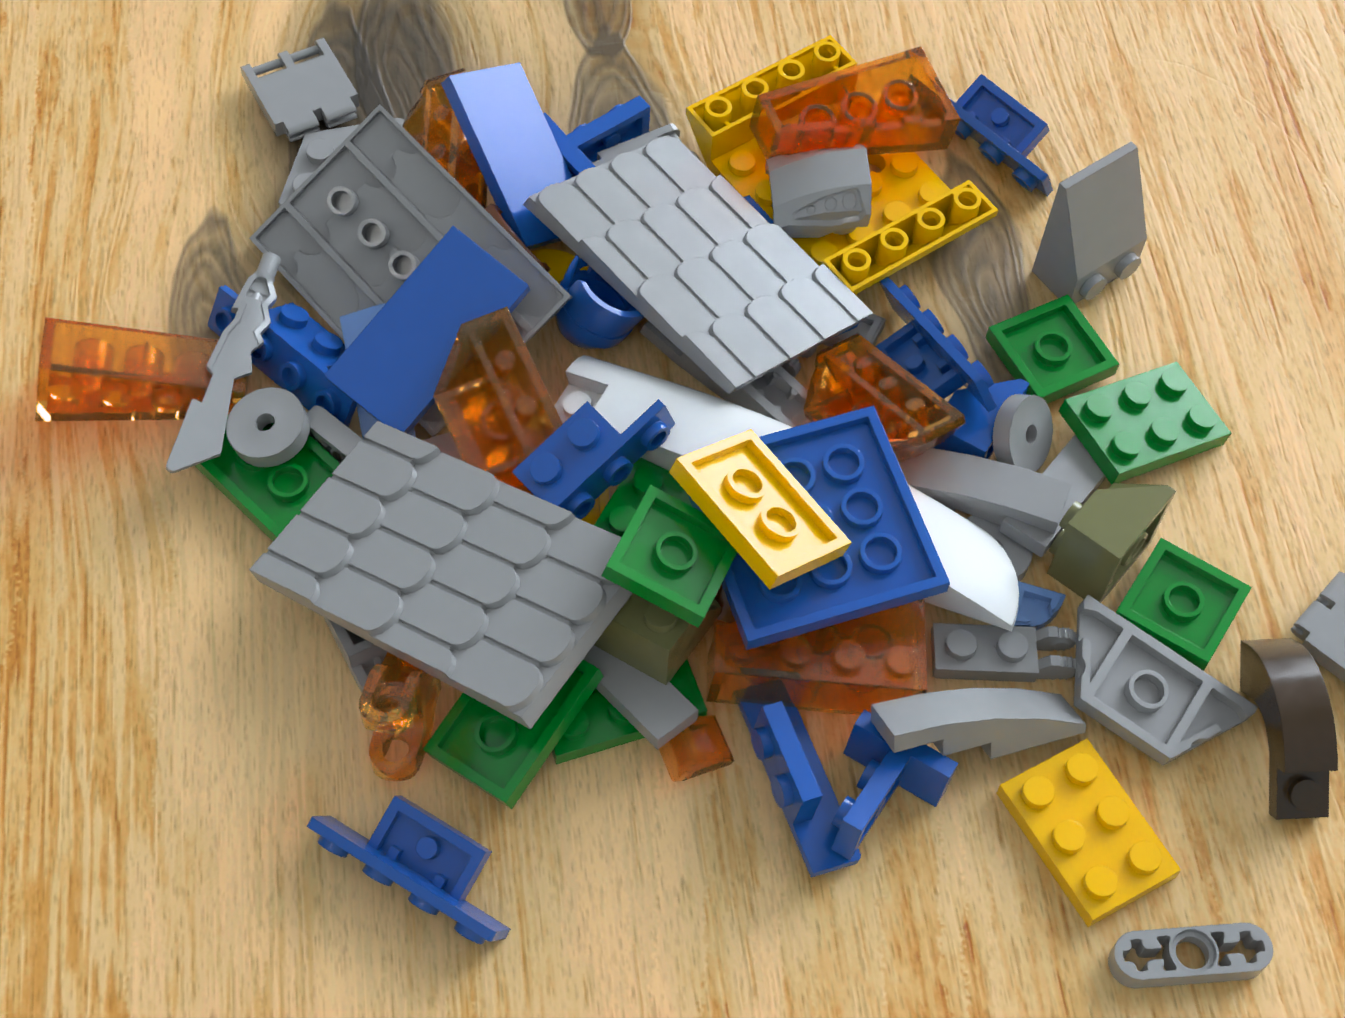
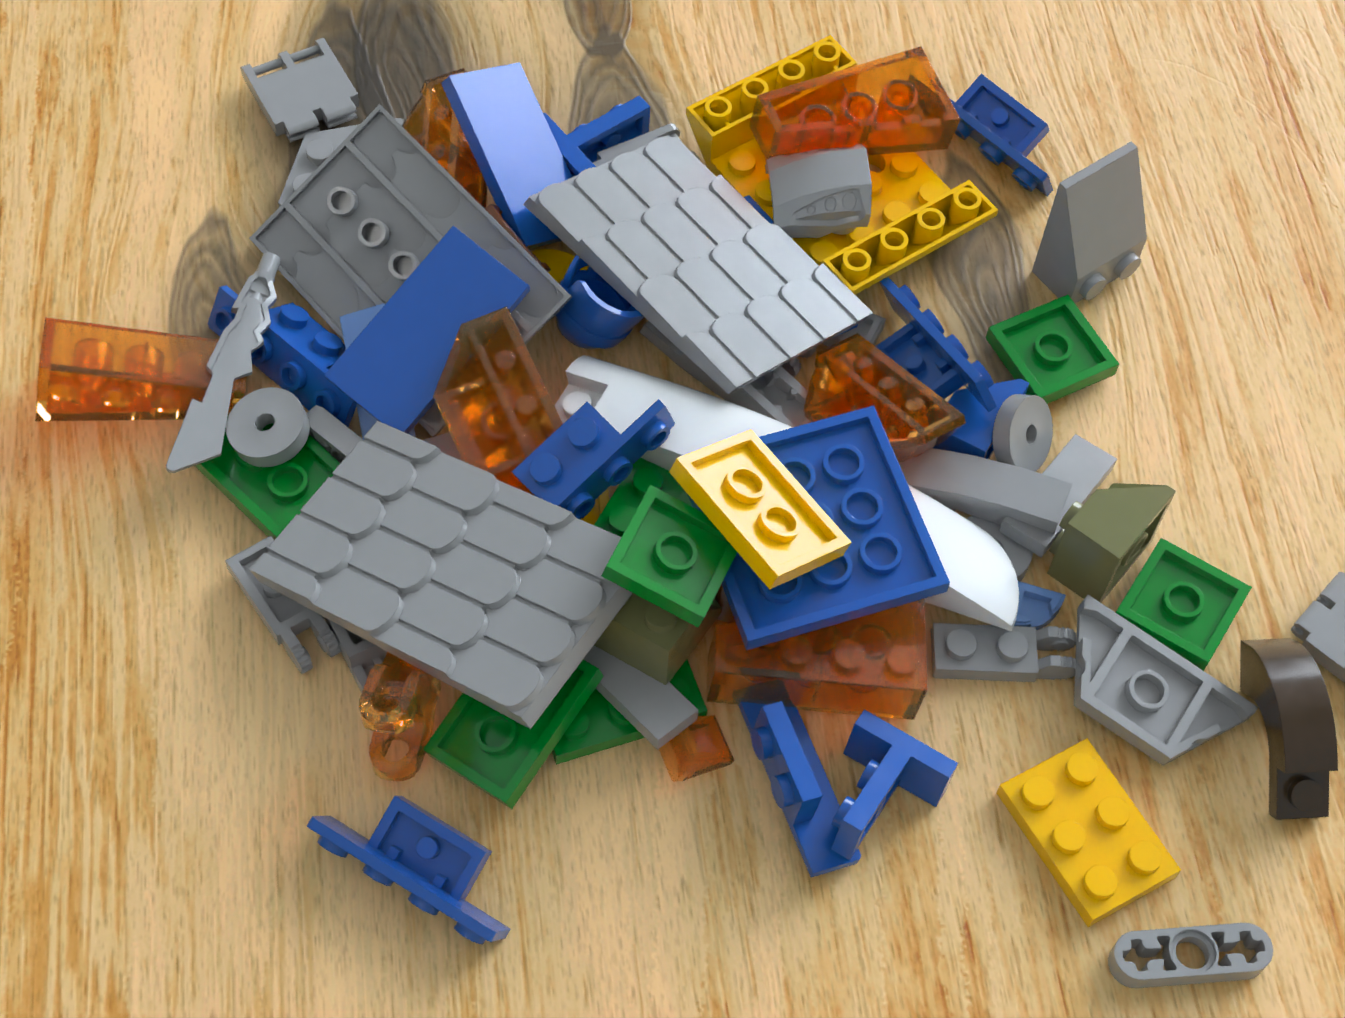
light grey slope [871,688,1086,759] -> none
plate [1059,362,1232,485] -> none
none -> light grey hinge [225,536,341,674]

